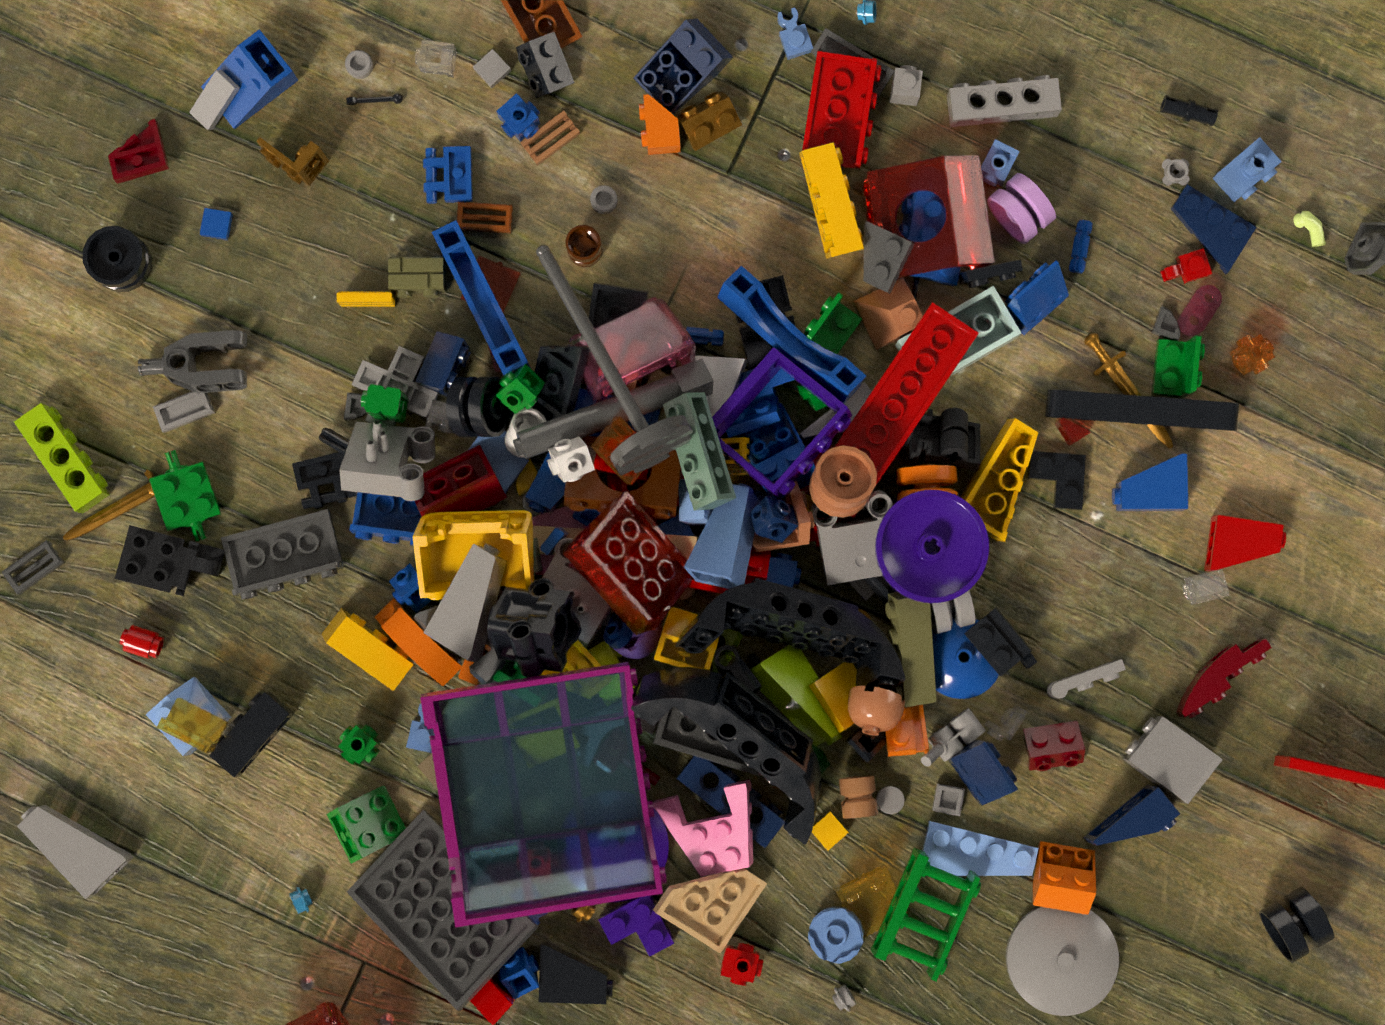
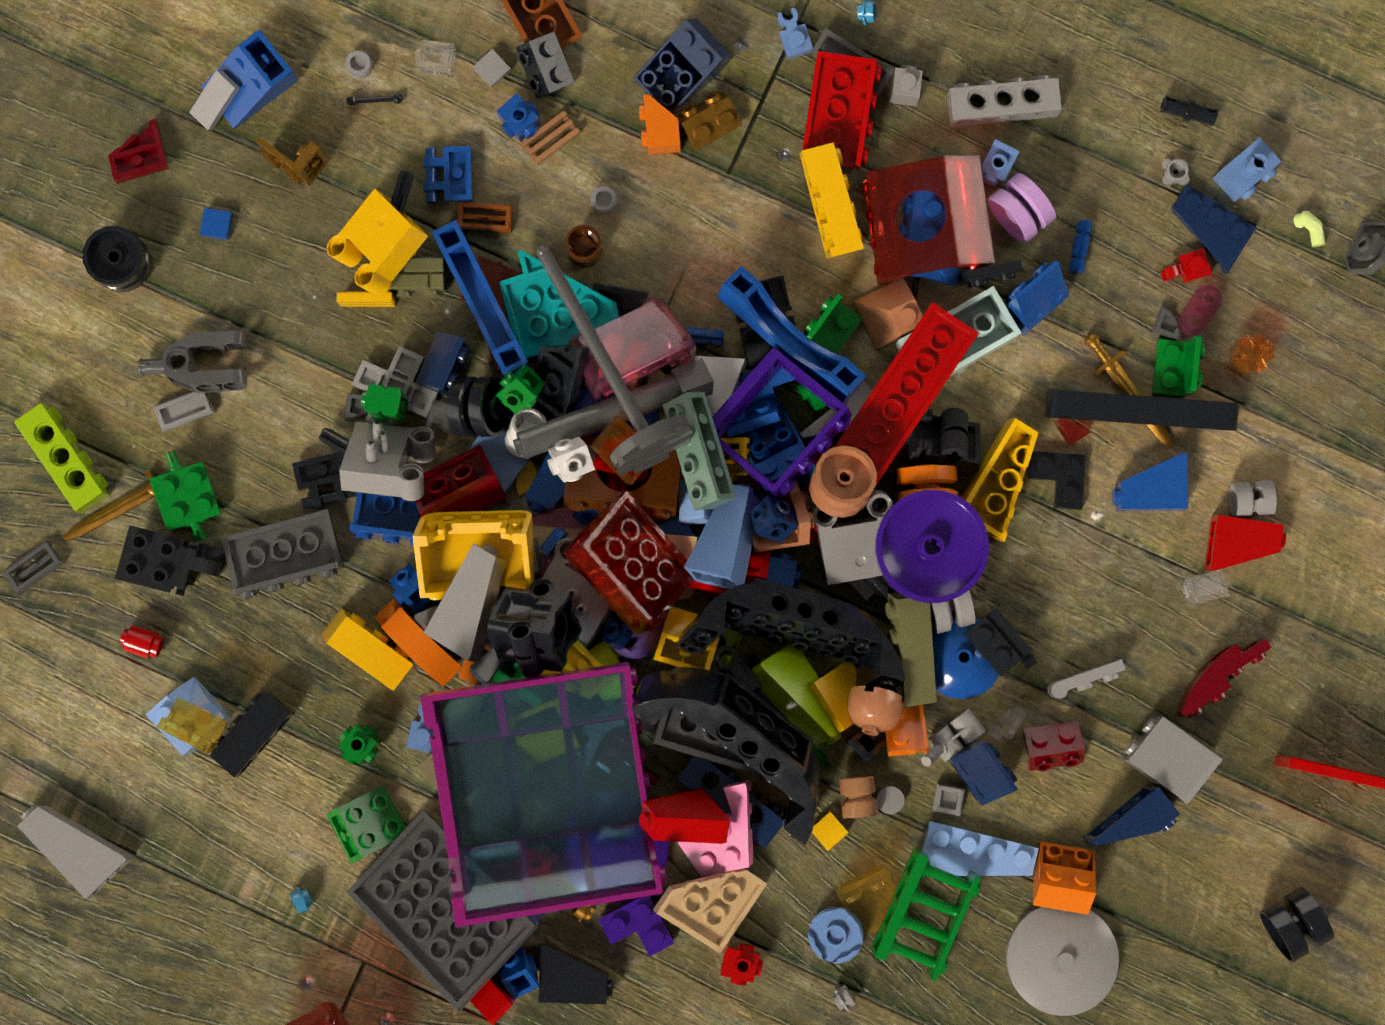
dark grey wing [863,221,914,294] -> none
none -> yellow piece [327,170,428,296]
none -> teal wing [499,250,623,360]
none -> red slope [639,788,730,844]
none -> light grey wheel [1228,479,1277,518]

